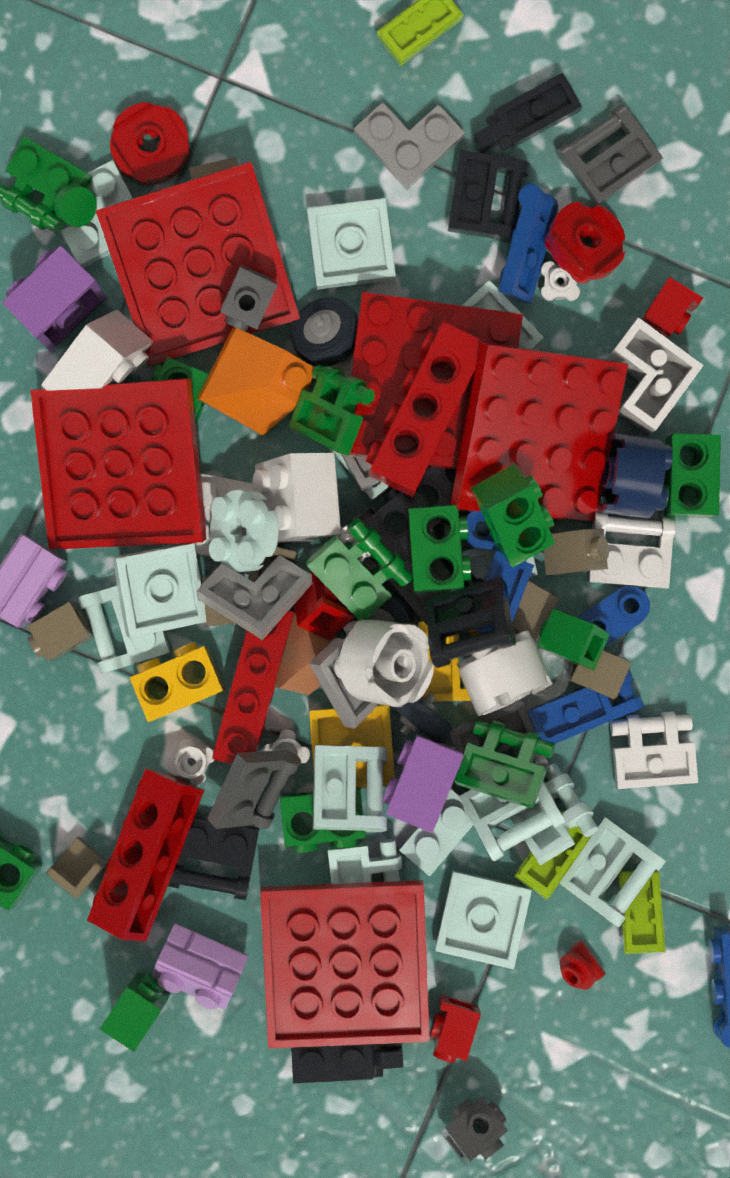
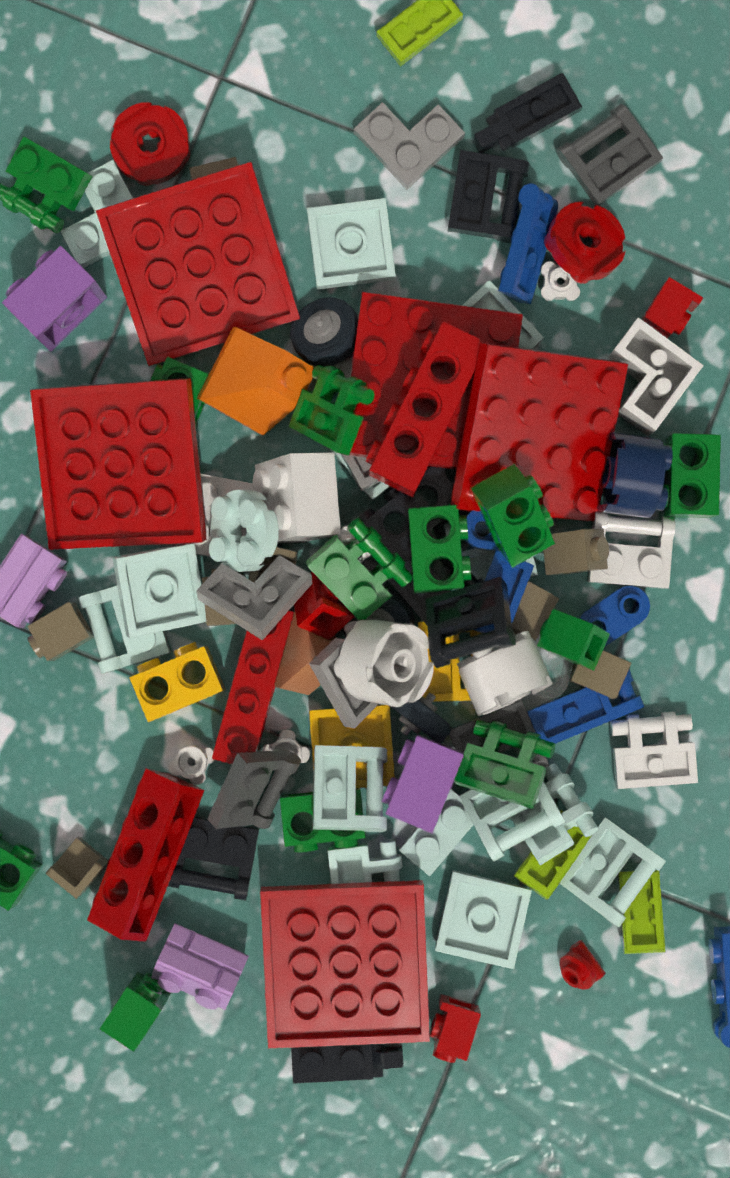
white slope [41,310,153,391] -> none
green tile [54,184,97,227] -> none
dark grey brick [220,264,278,331] -> none
dark grey brick [440,1097,508,1166] -> none

